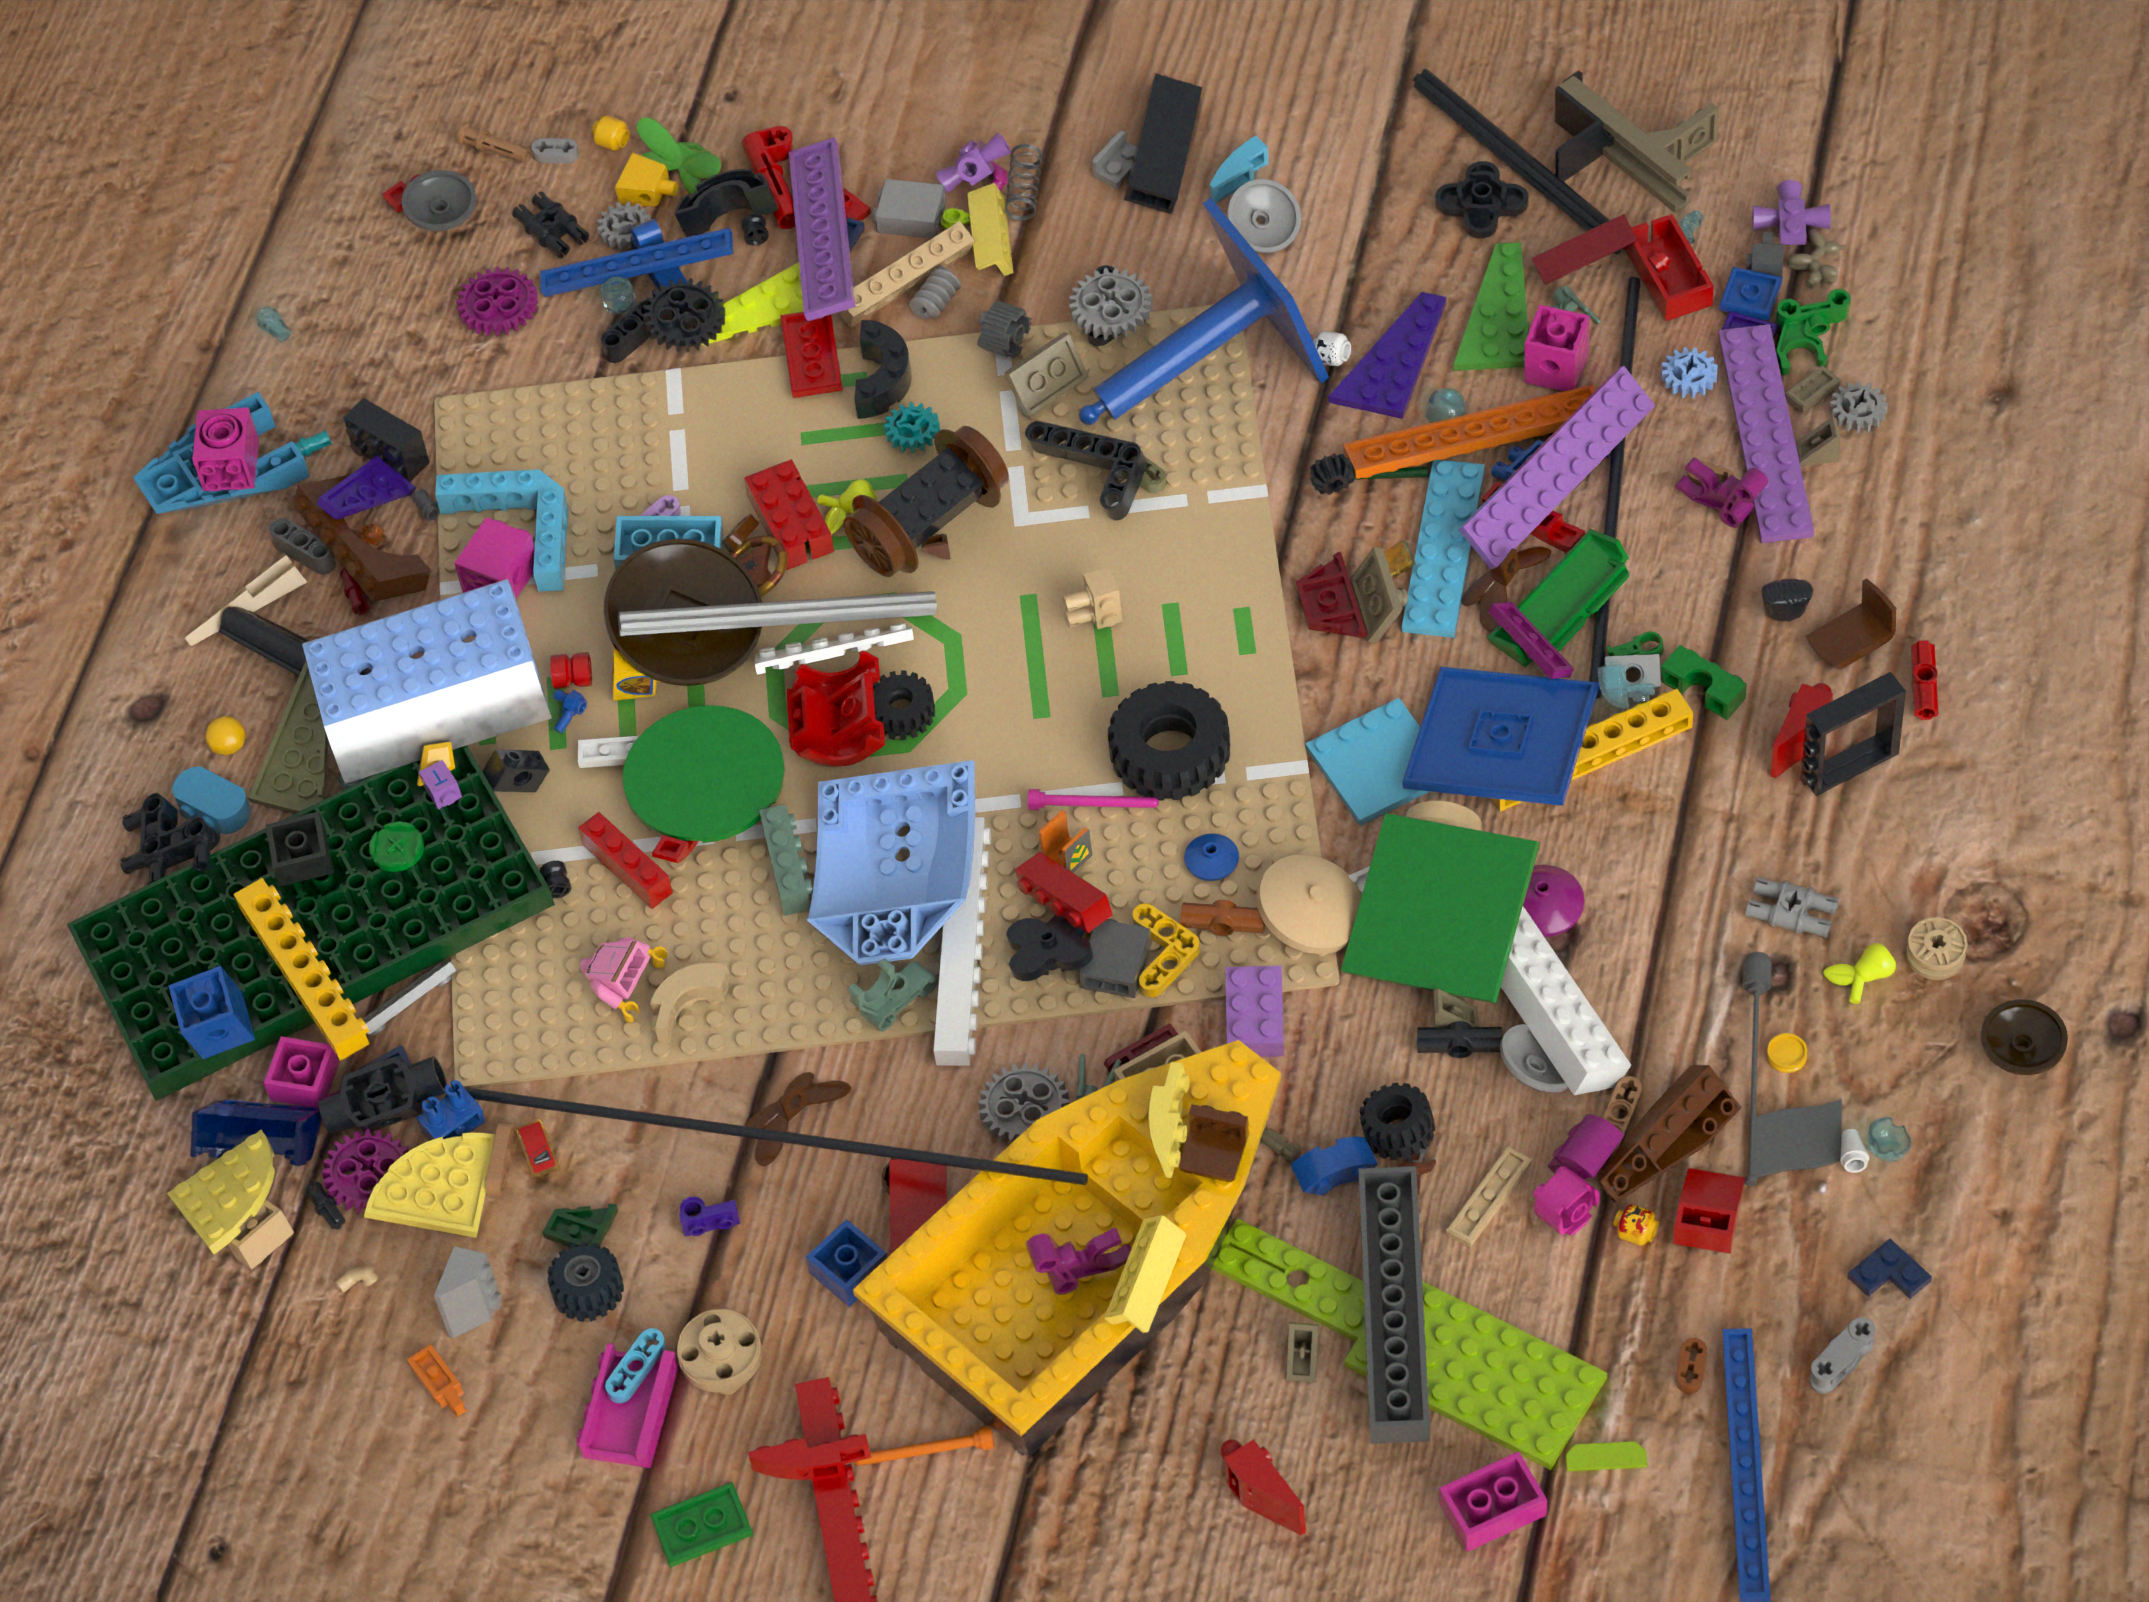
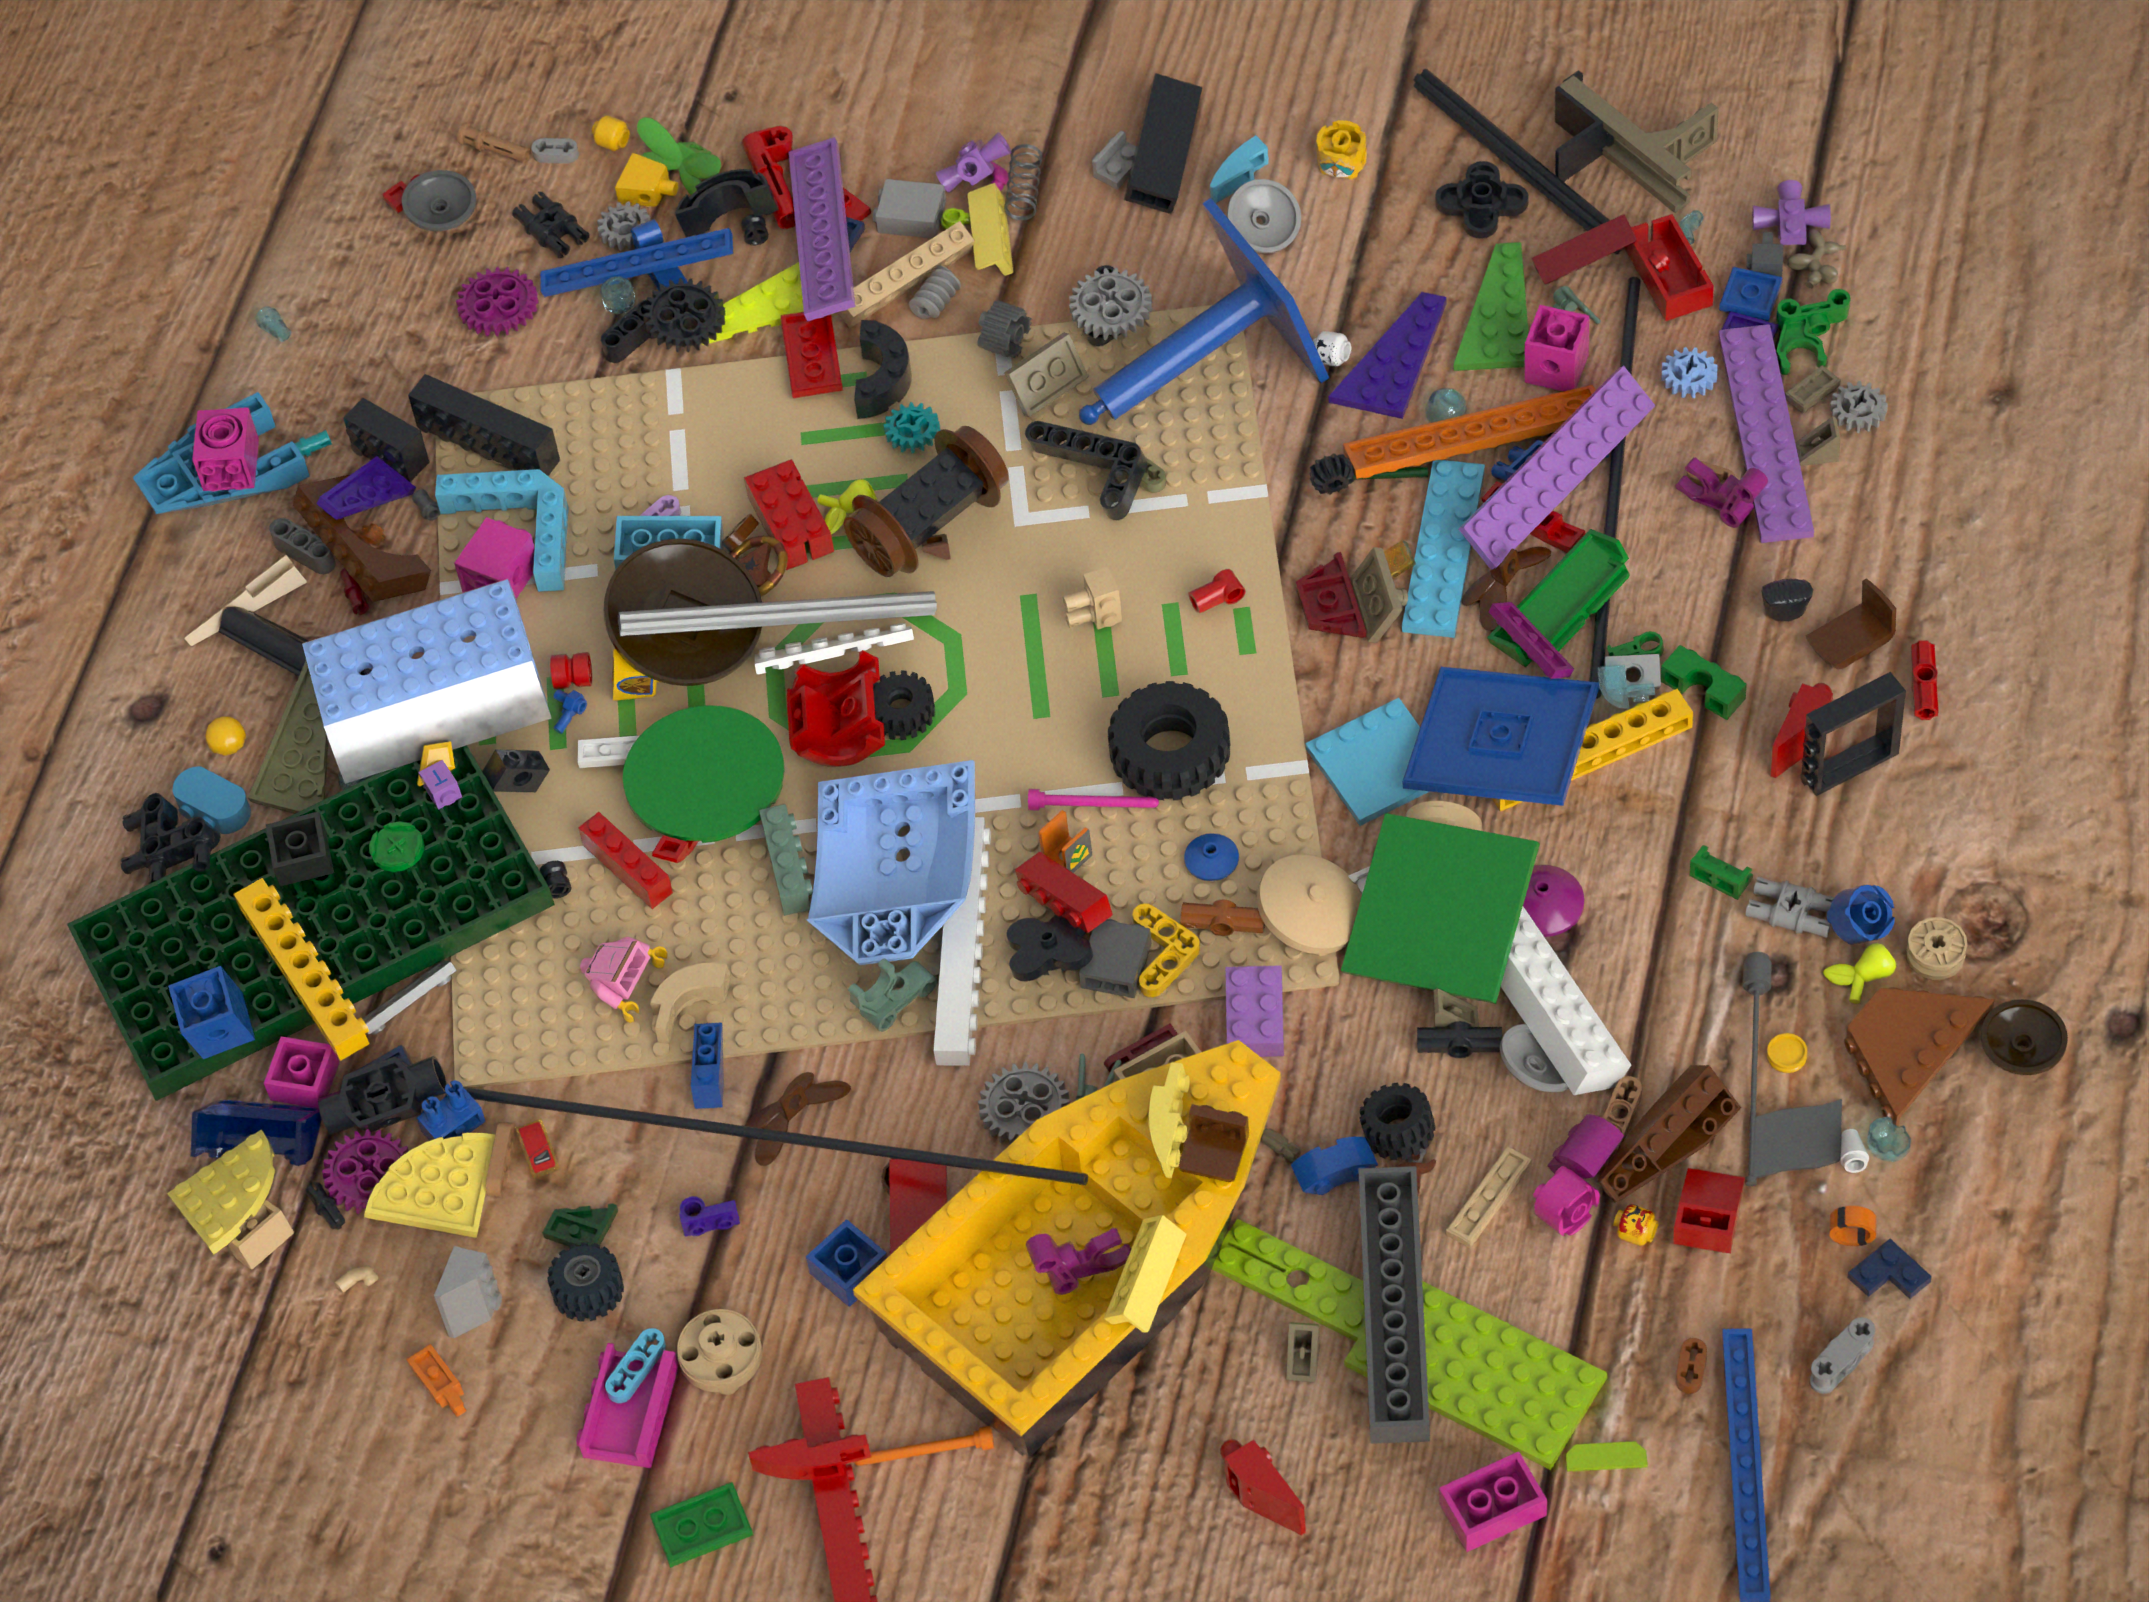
none -> black brick [408,374,560,476]
none -> blue slope [691,1022,724,1109]
none -> red piece [1188,569,1246,614]
none -> yellow brick [1316,120,1367,179]
none -> green hinge [1689,845,1753,900]
none -> blue brick [1827,885,1895,945]
none -> orange piece [1830,1206,1876,1246]
none -> dark orange piece [1844,987,1994,1131]

